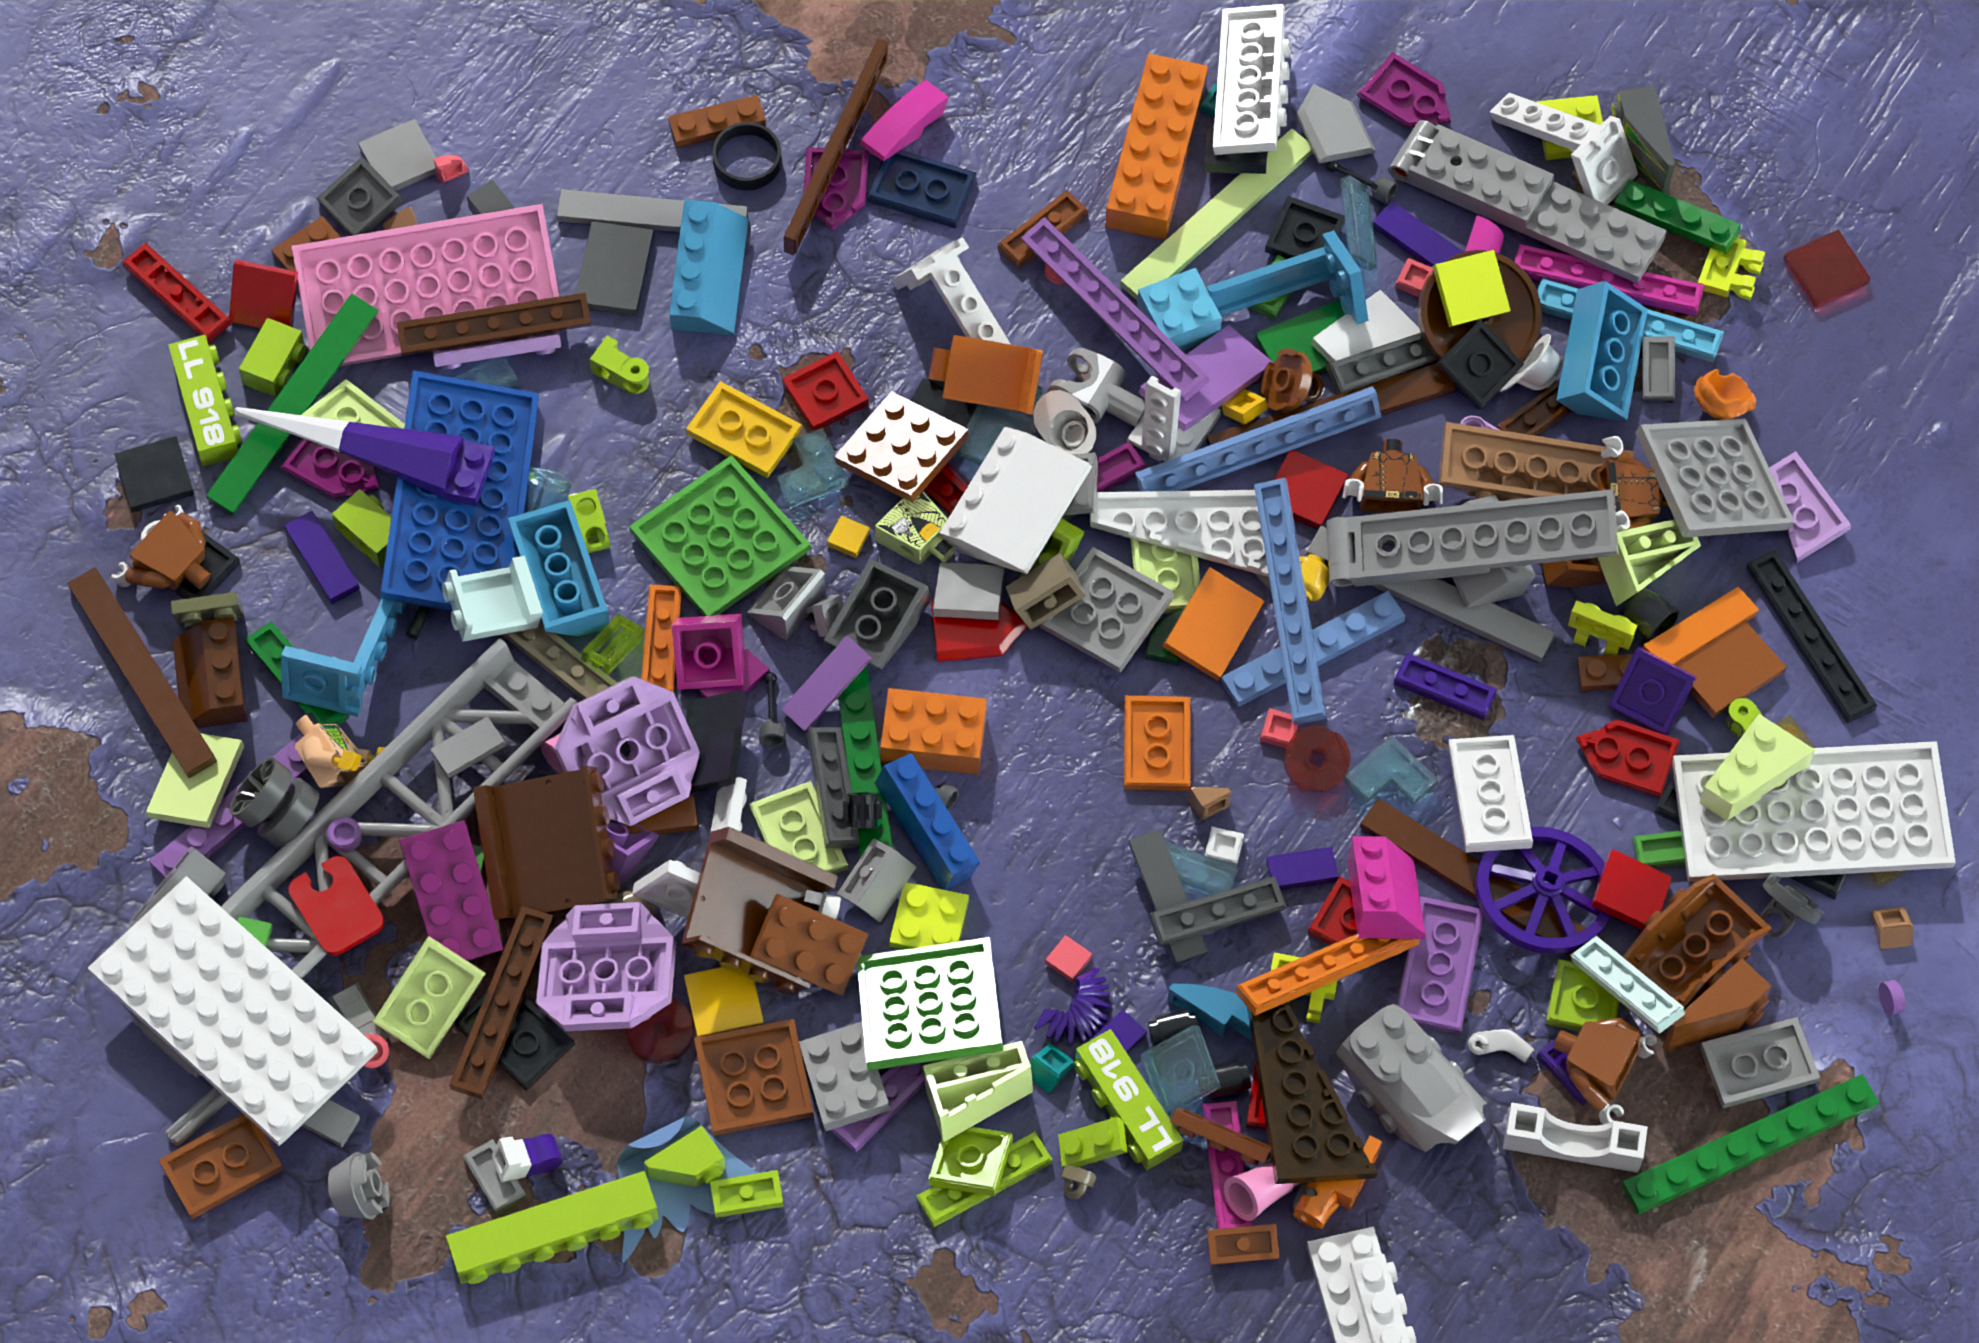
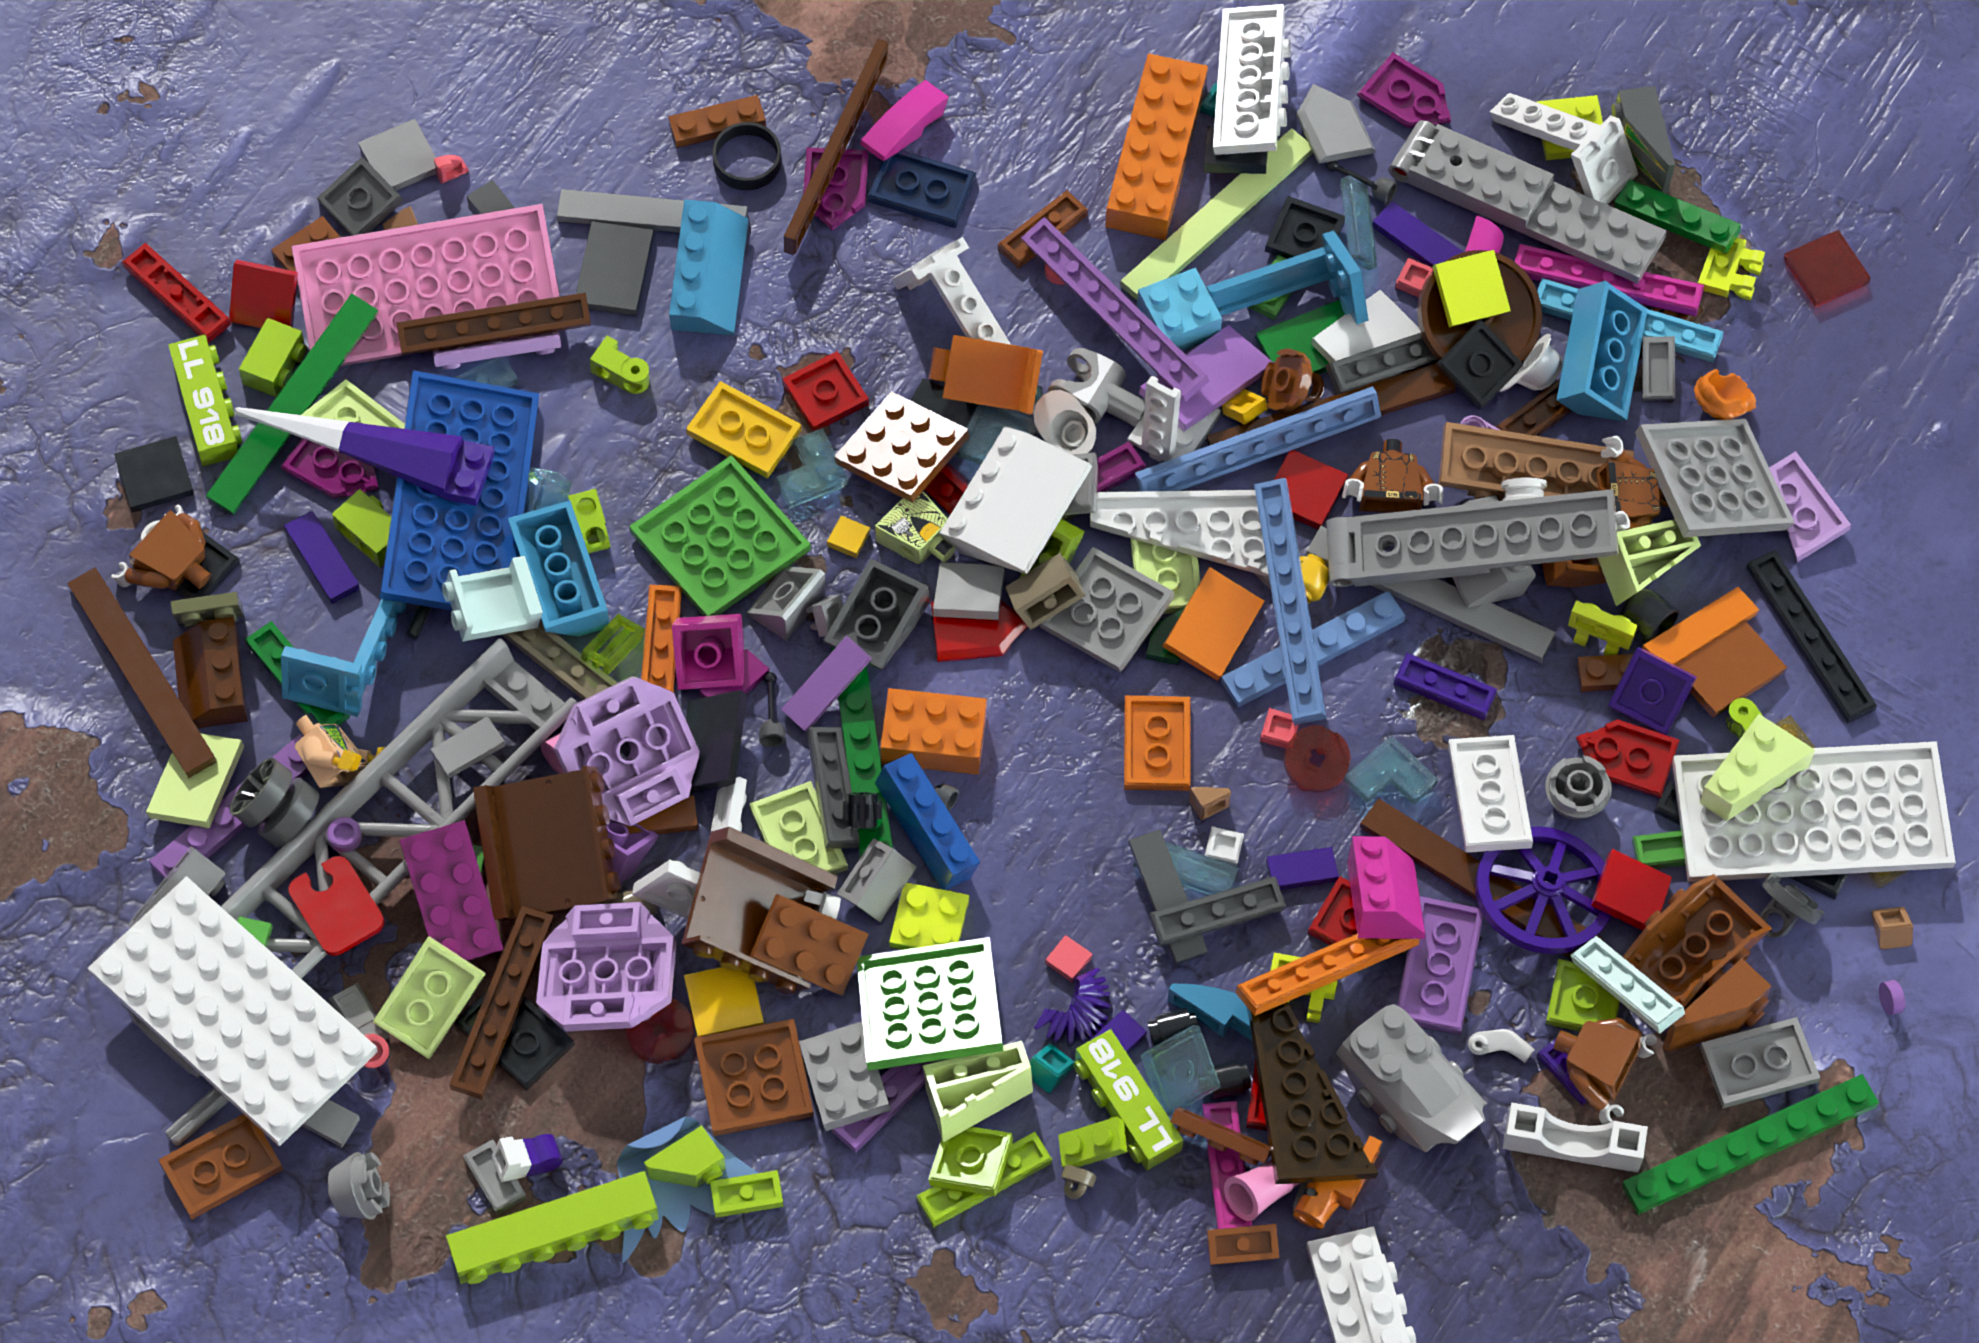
none -> white wheel [1501,478,1547,501]
none -> light grey cone [1545,756,1612,820]

